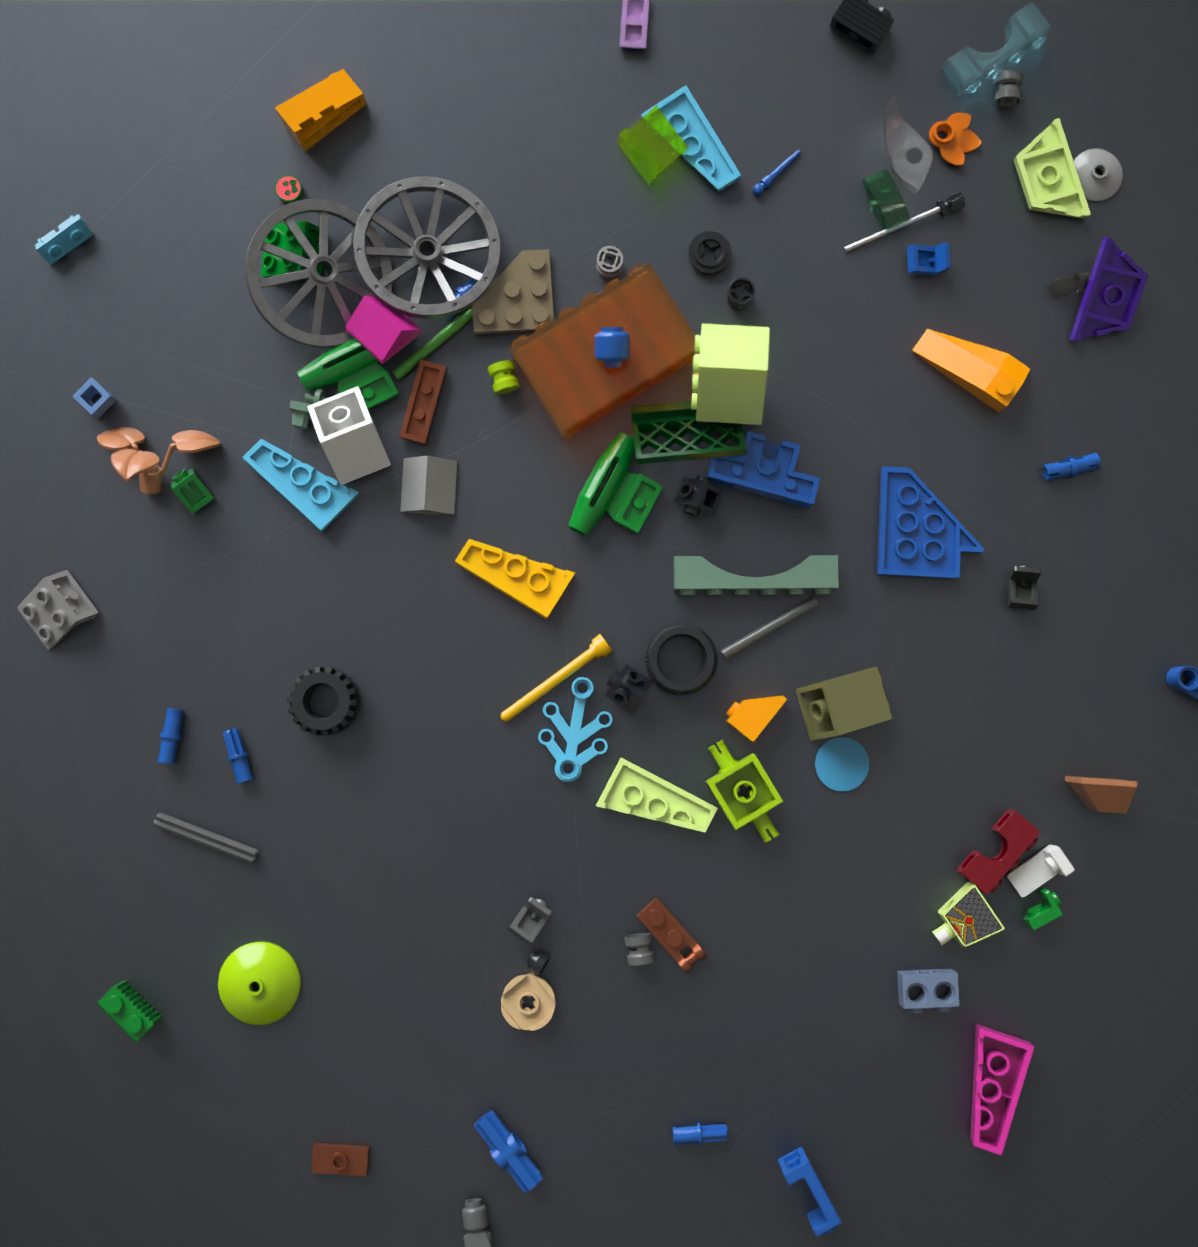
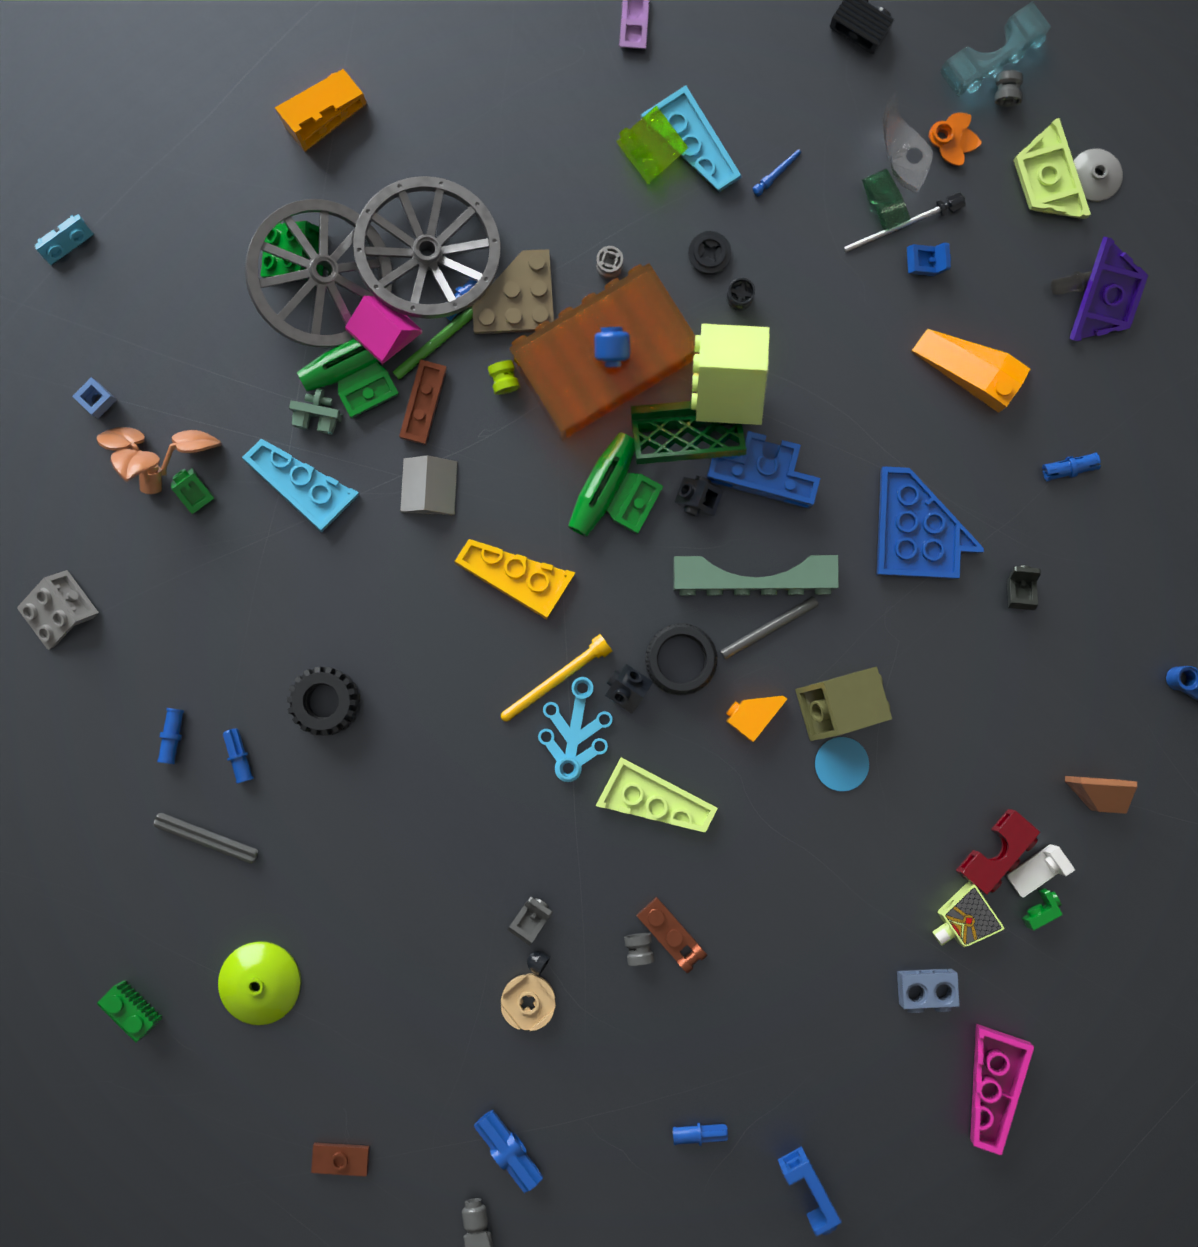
tile [275,175,303,204] -> none
white slope [307,386,391,485] -> none
lime brick [705,739,783,843] -> none

